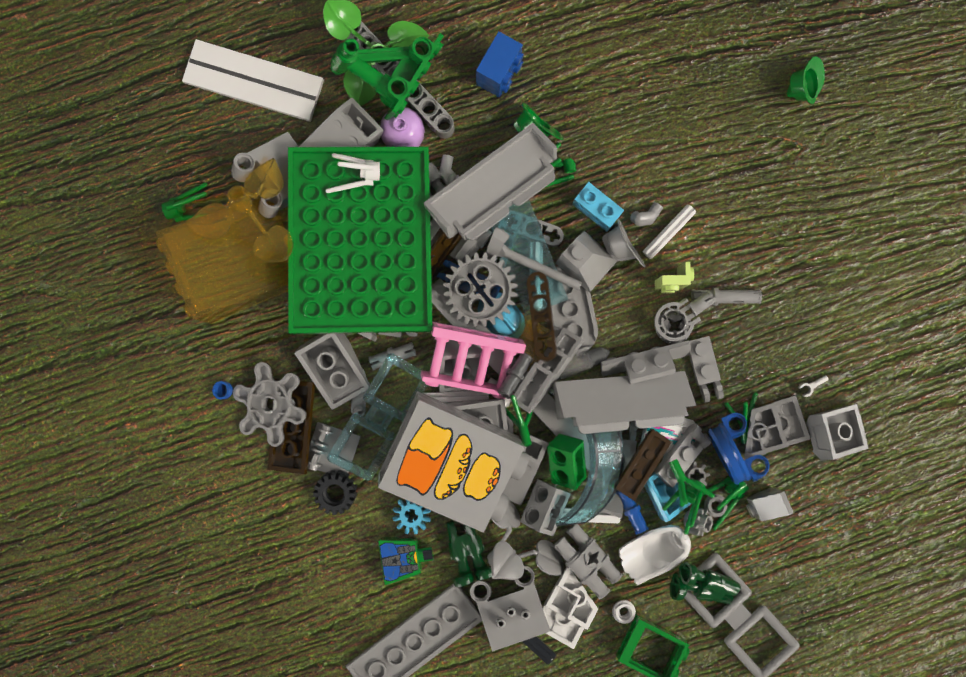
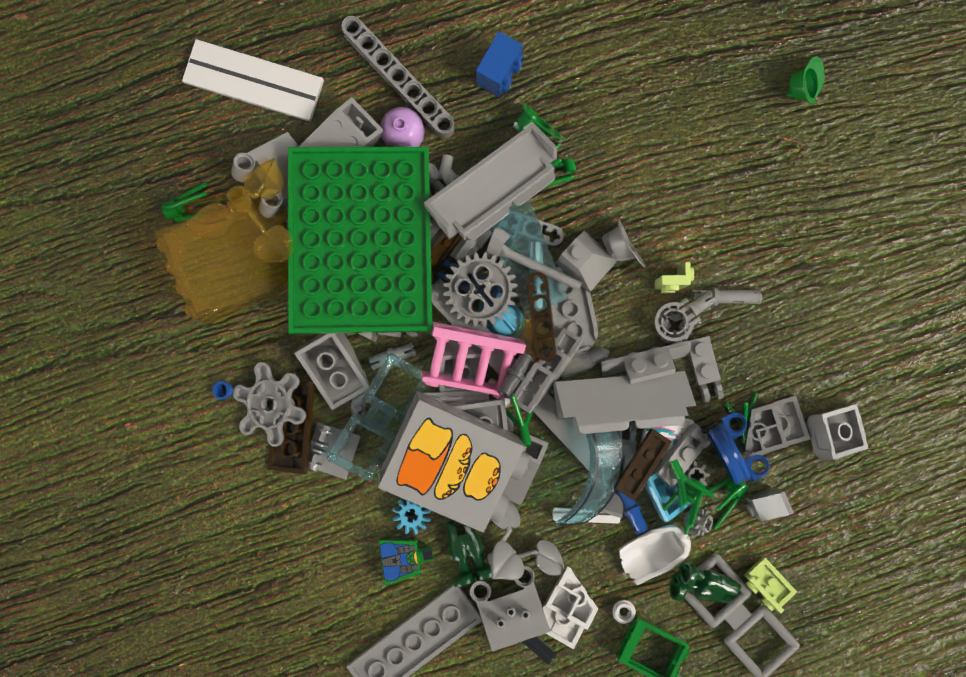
black tyre [313,470,357,515] -> none
bright green plant [323,0,429,106] -> none
white plant [325,153,380,193] -> none
green plate [330,33,444,121] -> none
light grey brick [520,479,571,536] -> none
green brick [547,433,587,490] -> none
light grey pin [553,522,623,600] -> none
medium azure brick [572,182,624,232] -> none
light grey arm [630,202,663,227] -> none
white axle [643,205,696,259] -> none
light grey plate [704,494,727,517] -> none
white hand [798,375,829,397] -> none
none -> yellowish green bracket [744,557,797,613]

